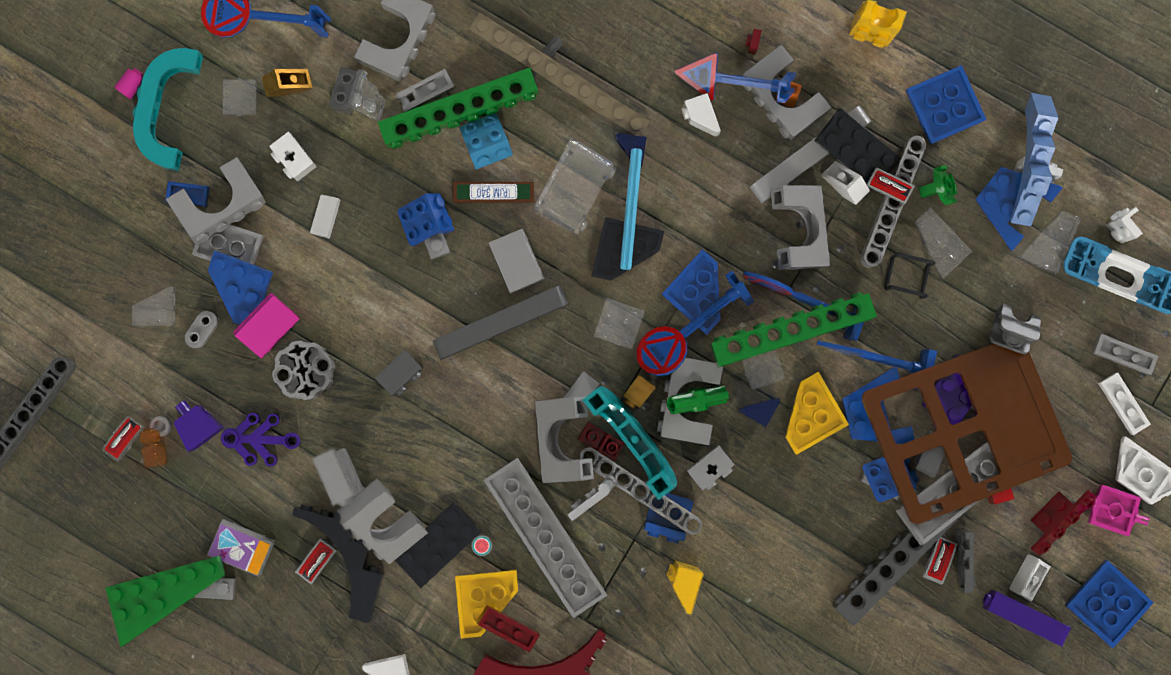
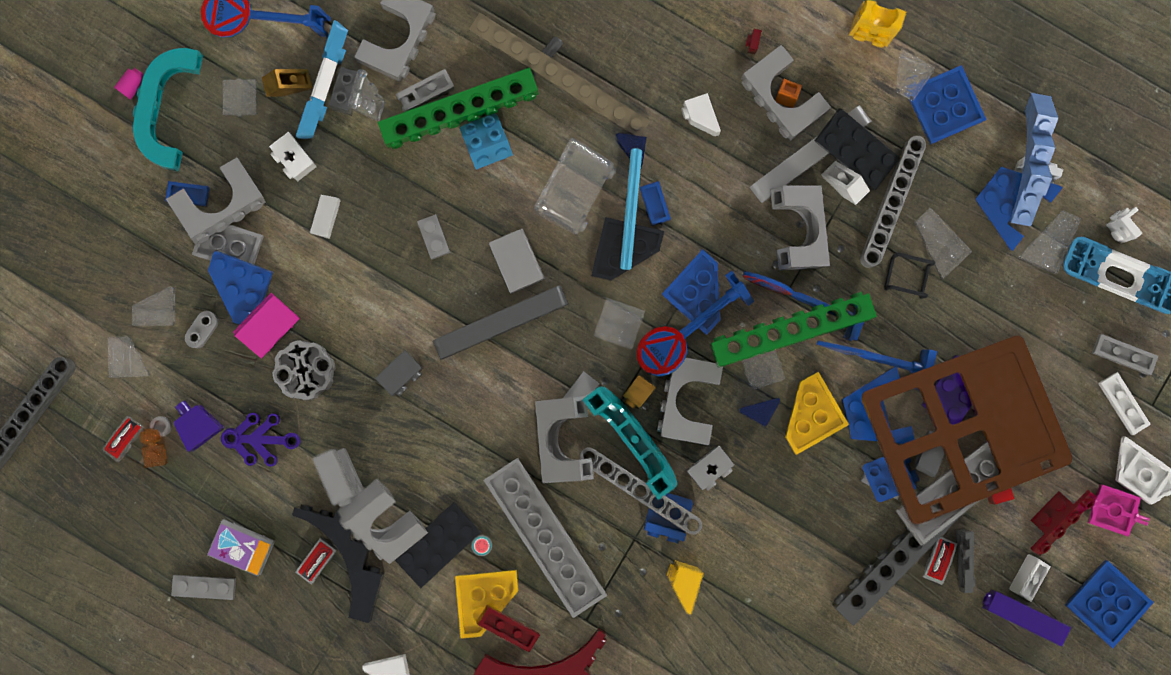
green wing [105,555,225,647] -> none
blue bracket [398,193,454,246] -> none
tile [453,182,534,203] -> none
light grey plate [567,475,617,521] -> none
dark red slope [578,422,625,461] -> none
green piece [666,385,729,414] -> none
blue piece [675,53,796,103] -> none
slope [867,168,915,204] -> none
green tile [918,164,957,205] -> none
dark grey piece [990,303,1041,355] -> none
none -> clear wing [108,336,150,378]
none -> dark azure piece [295,20,348,139]
none -> blue tile [639,181,671,226]
none -> clear wing [895,49,935,101]

